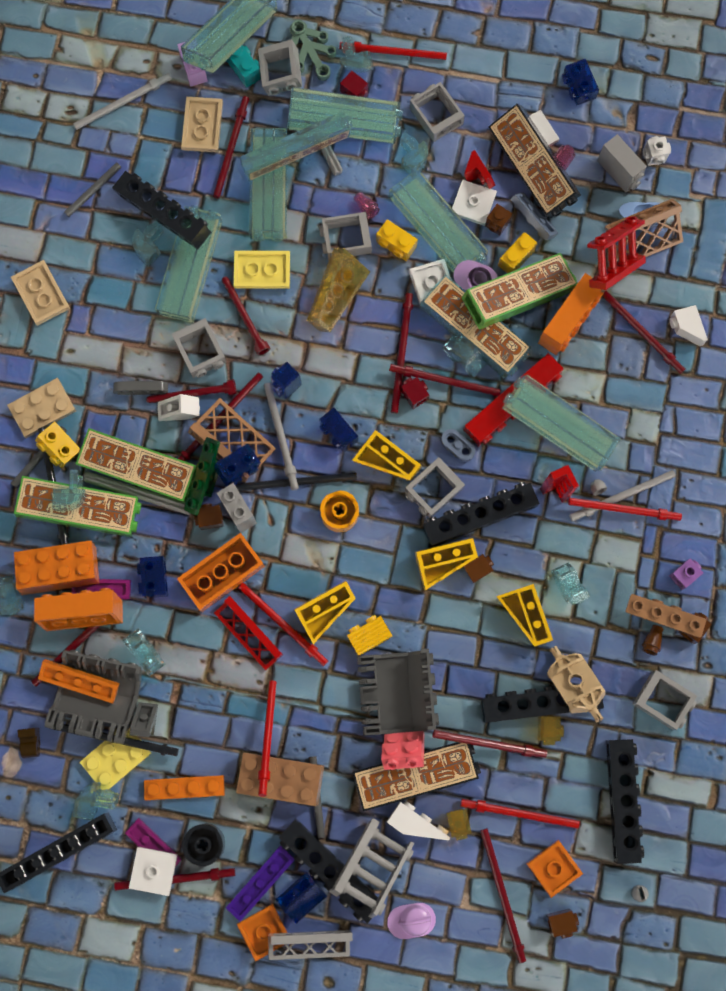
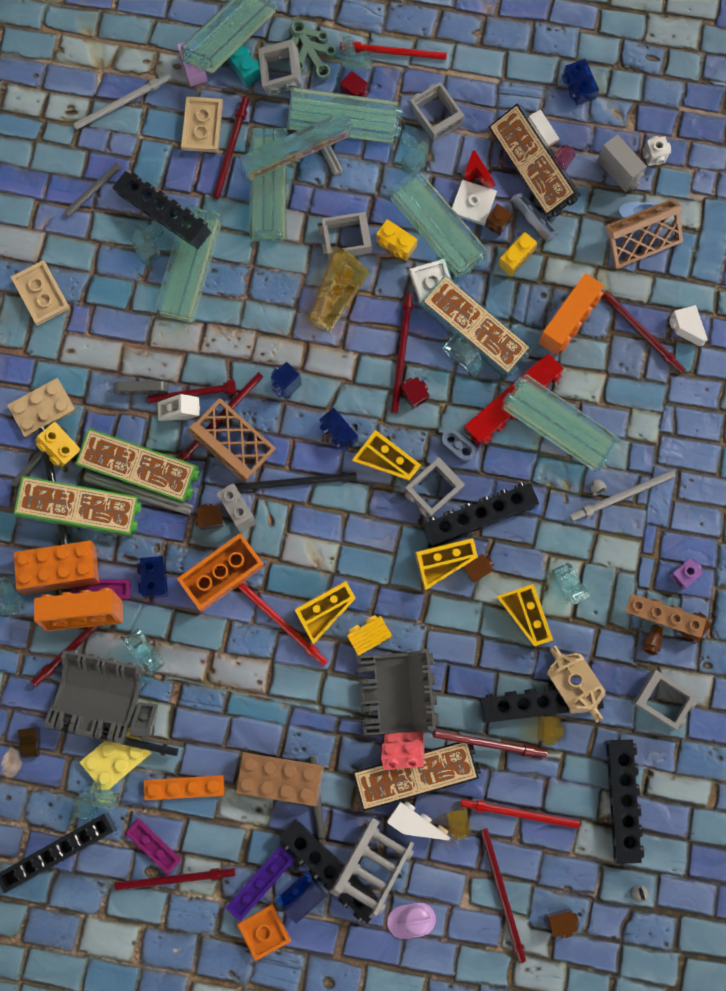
orange plate [38,659,120,704] -> none
clear light blue brick [52,470,87,512] -> none
white plate [129,847,178,896] -> none
light grey window [172,318,227,378] -> none
black brick [182,823,225,866] -> none
dark green bracket [184,437,222,515] -> none
clear blue brick [214,443,261,487] -> none
red fence [214,596,283,671] -> none
dark red piece [222,277,271,356] -> none
light yellow plate [234,251,290,289] -> none
red bar [258,680,277,797] -> none
light grey bar [264,383,299,490] -> none
light grey fence [268,930,353,960] -> none
light orange brick [320,490,359,532] -> none
clear pink cone [354,192,380,219] -> none
dark red bar [389,364,501,396] -> none
lavender piece [453,260,497,290] -> none
brick [462,253,578,330] -> none
orange plate [526,840,583,898] -> none
red fence [540,465,579,503] -> none
red bar [568,497,682,521] -> none
red fence [587,216,646,290] -> none

